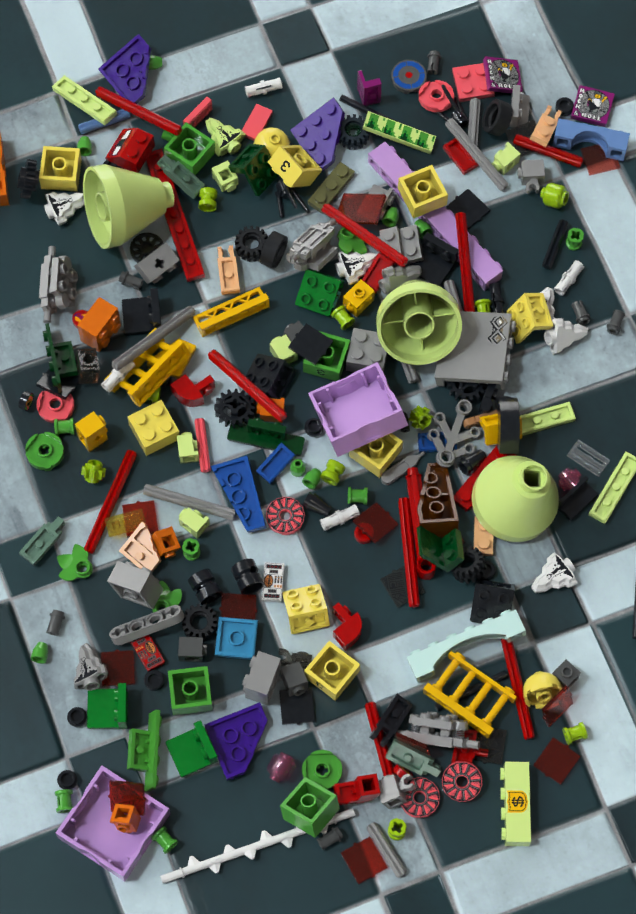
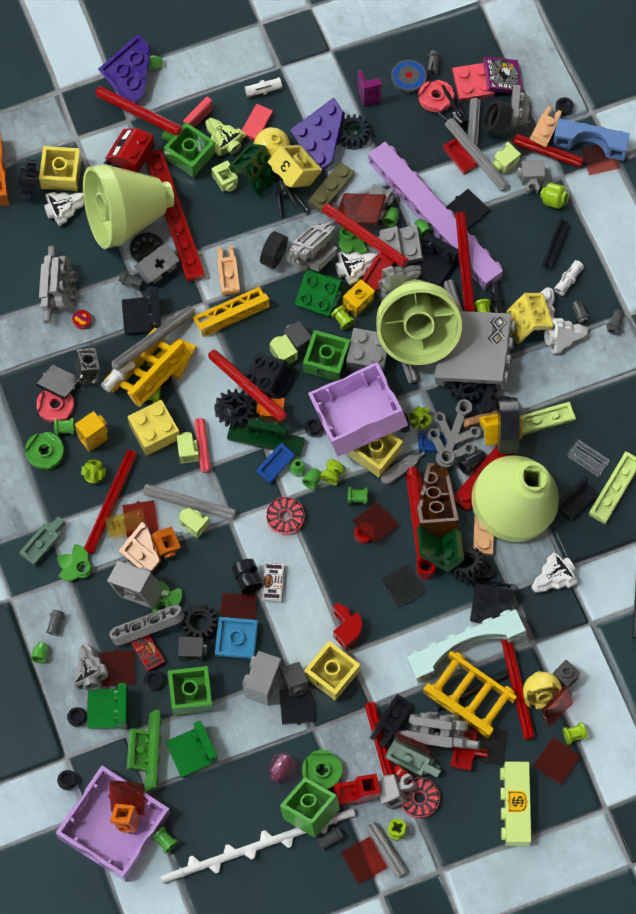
black tile [19,391,34,411] -> none
dark green bracket [42,323,78,393] -> none
yellowish green tile [52,75,117,125] -> none
bright green bush [55,789,73,813] -> none
bright green hose [77,136,92,156] -> none
orange brick [77,297,121,352] -> none
medium blue axle [78,109,131,134] -> none
sand green hinge [157,155,205,199] -> none
red brick [170,374,215,407] -> none
bright green bush [182,538,200,561] -> none
black wheel [188,568,223,605] -> none
lime wheel [198,187,218,212] -> none
dark purple plate [204,702,268,781] -> none
blue wing [211,456,267,533] -> none
black tyre [235,225,268,262] -> none
clear smoke plate [279,648,312,669] -> none
light yellow bracket [282,584,330,634] -> none
black piece [288,323,333,365] -> none
black cone [302,492,332,517] -> none
white pin [320,504,360,531] -> none
black piece [339,94,400,123] -> none
tile [362,111,436,154] -> none
light yellow brick [398,165,448,219] -> none
red axle [398,497,420,608] -> none
tile [442,761,482,802] -> none
clear pink gear [558,468,581,491] -> none
bright green bush [566,228,584,251] -> none
tile [571,85,615,127] -> none

